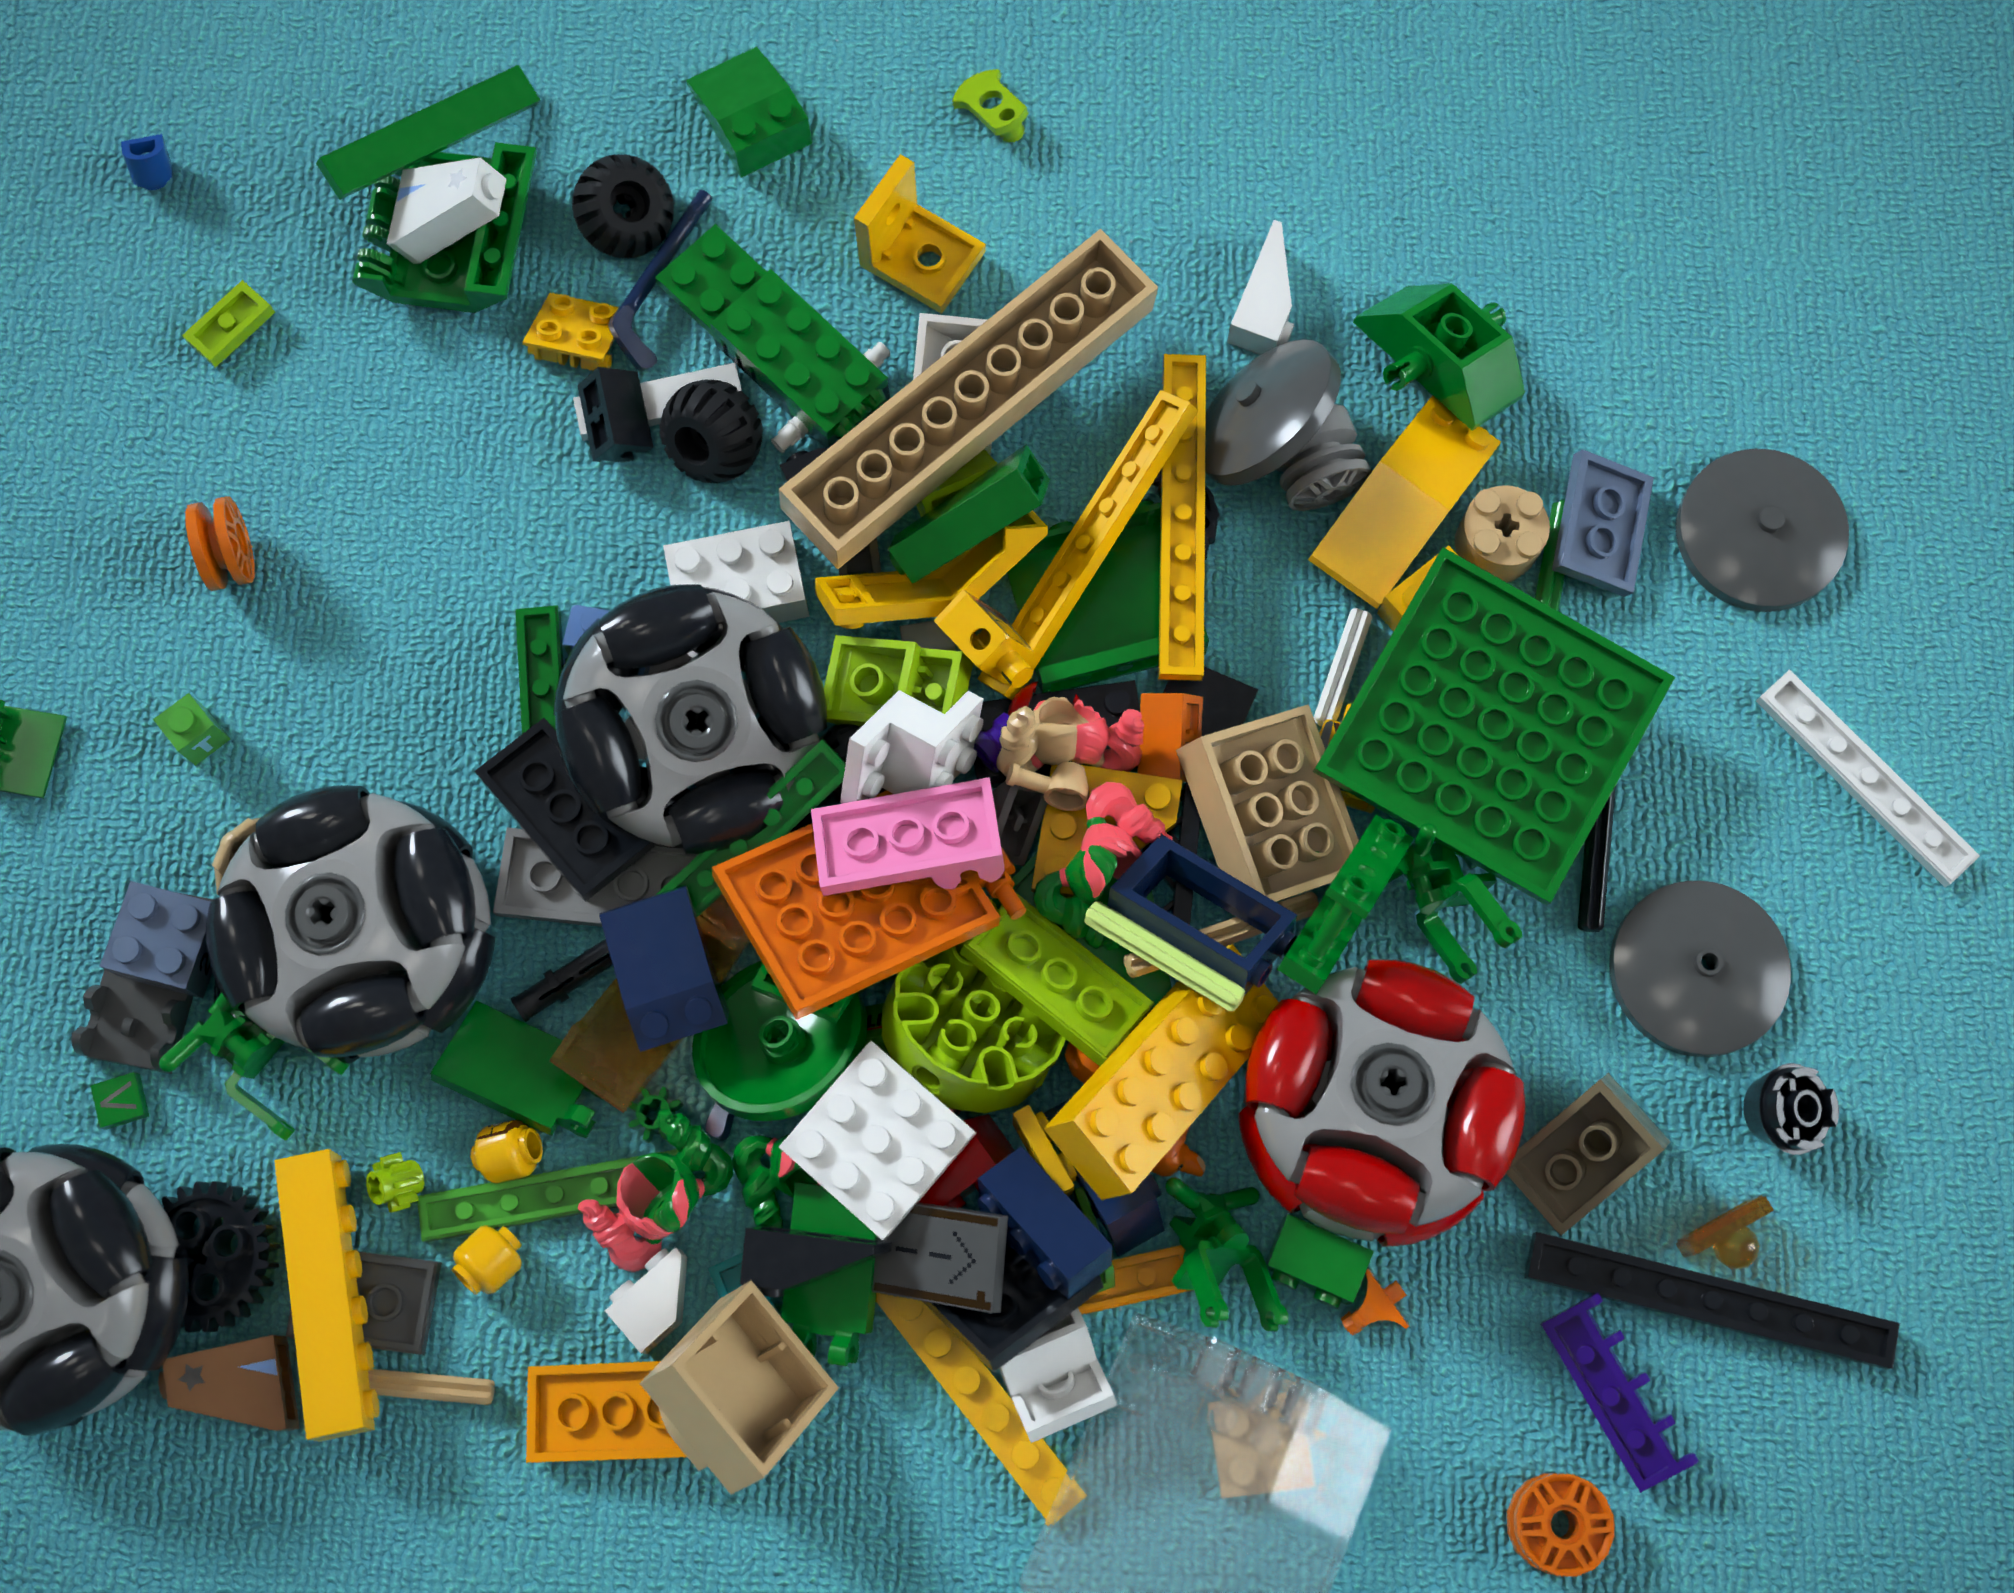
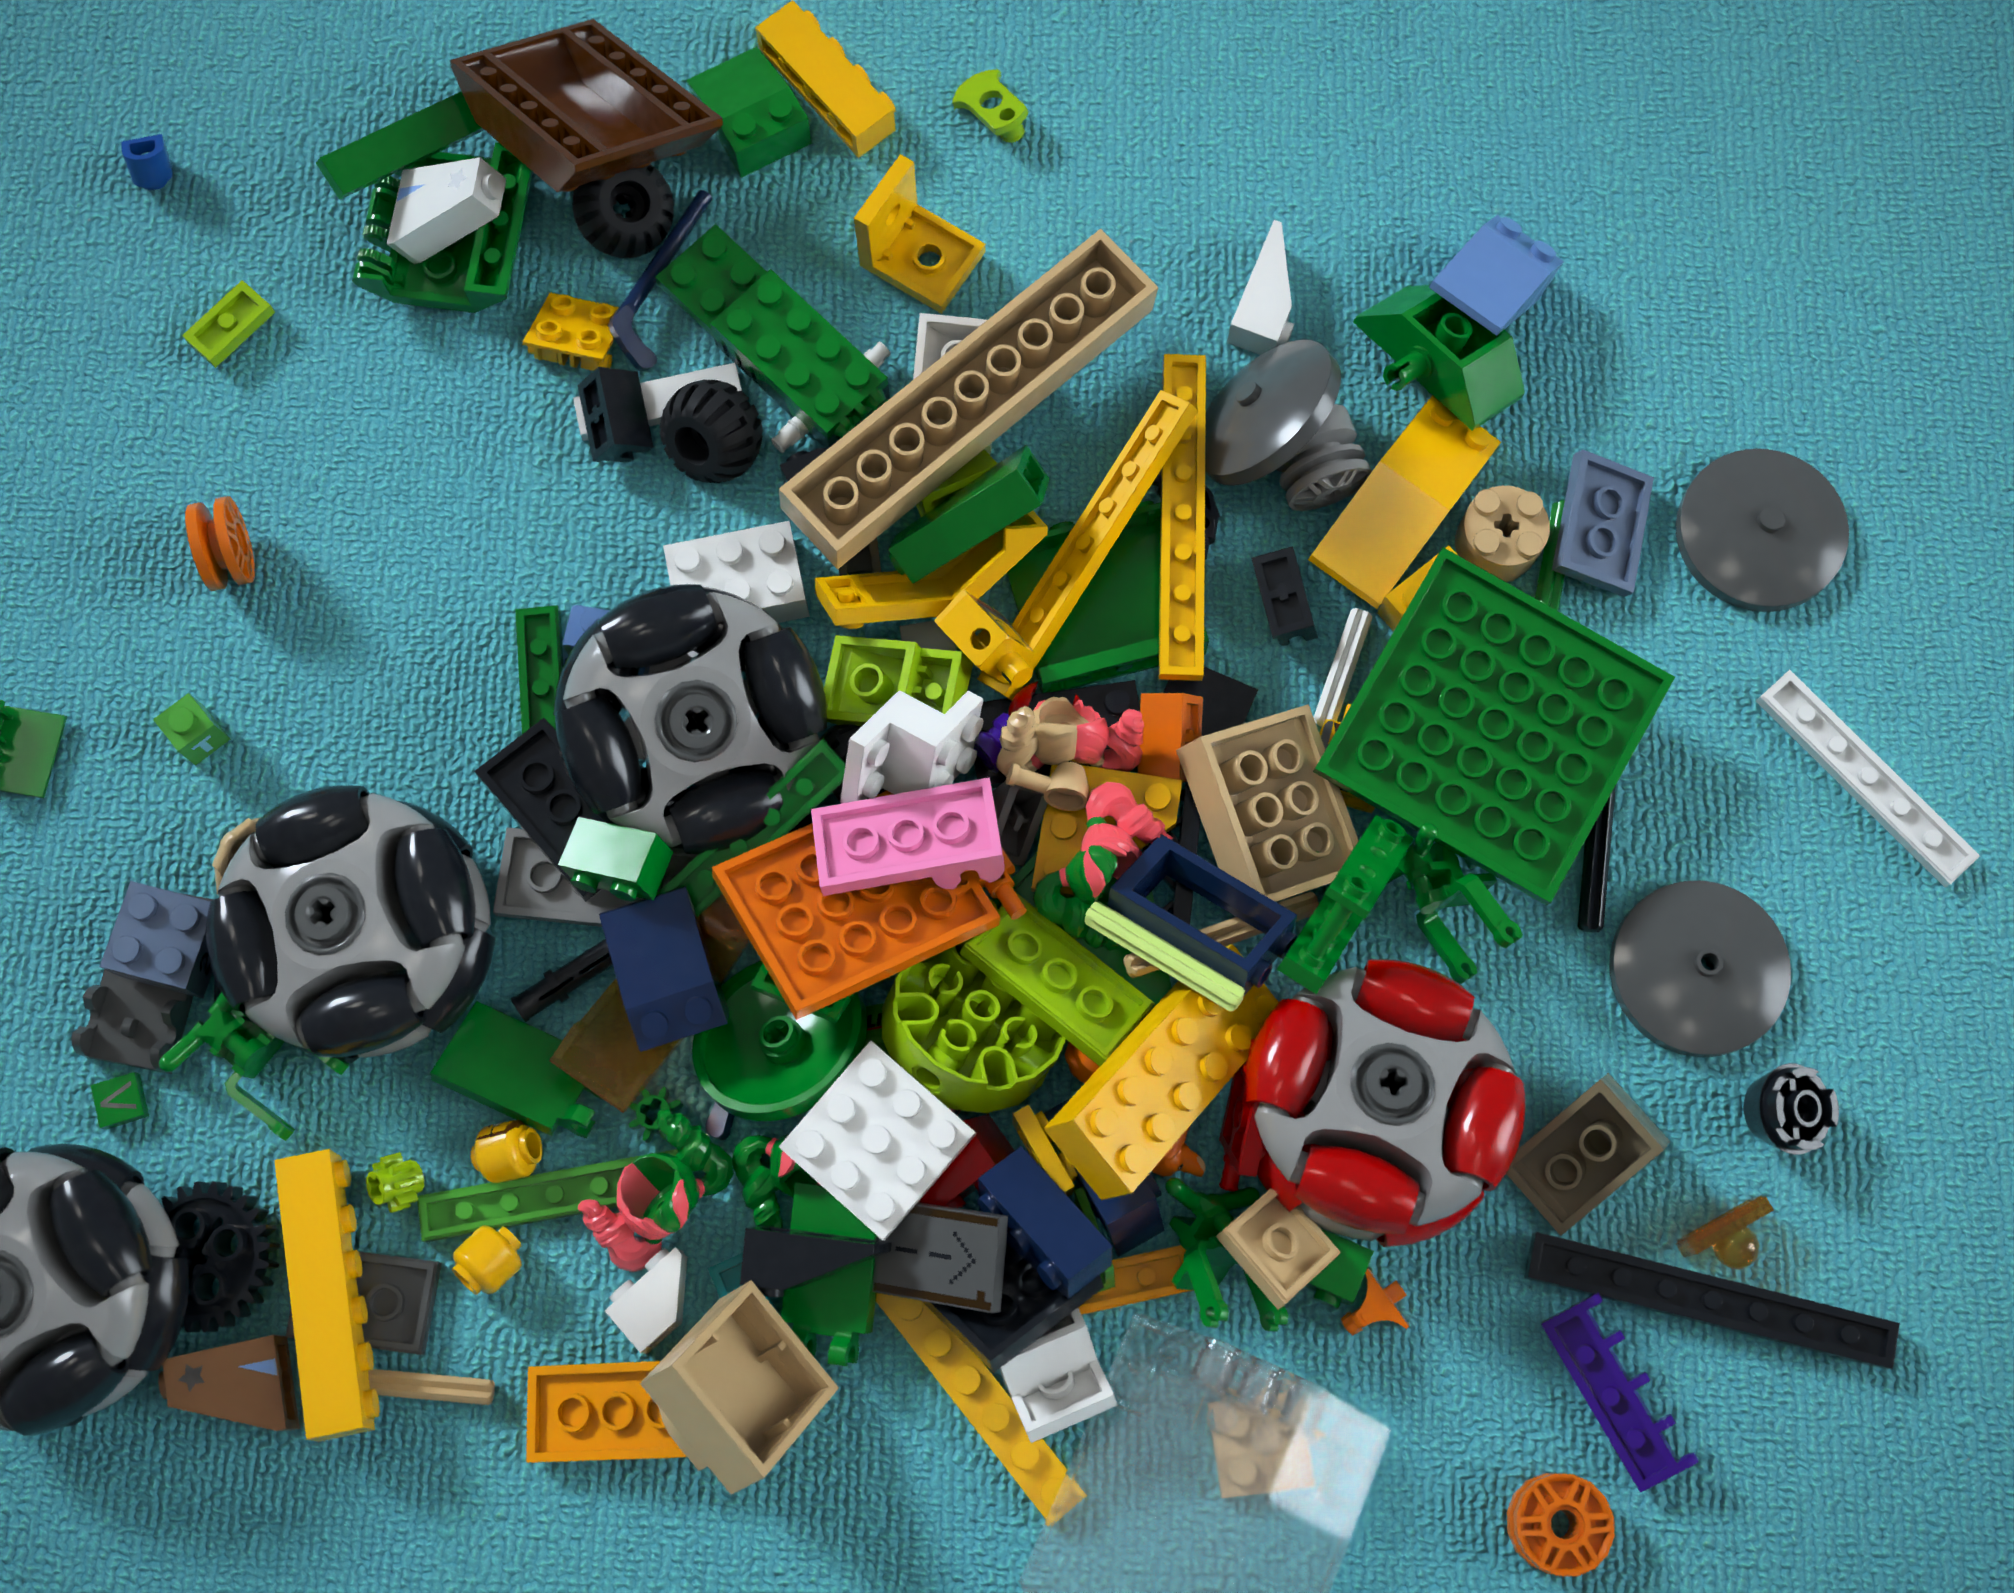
none -> reddish brown slope [450,19,723,193]
none -> brick [558,817,673,902]
none -> yellow brick [755,0,896,158]
none -> tan tile [1216,1189,1341,1310]
none -> red plate [1219,1039,1267,1191]
none -> black hinge [1251,546,1318,646]
none -> medium blue slope [1429,215,1564,336]

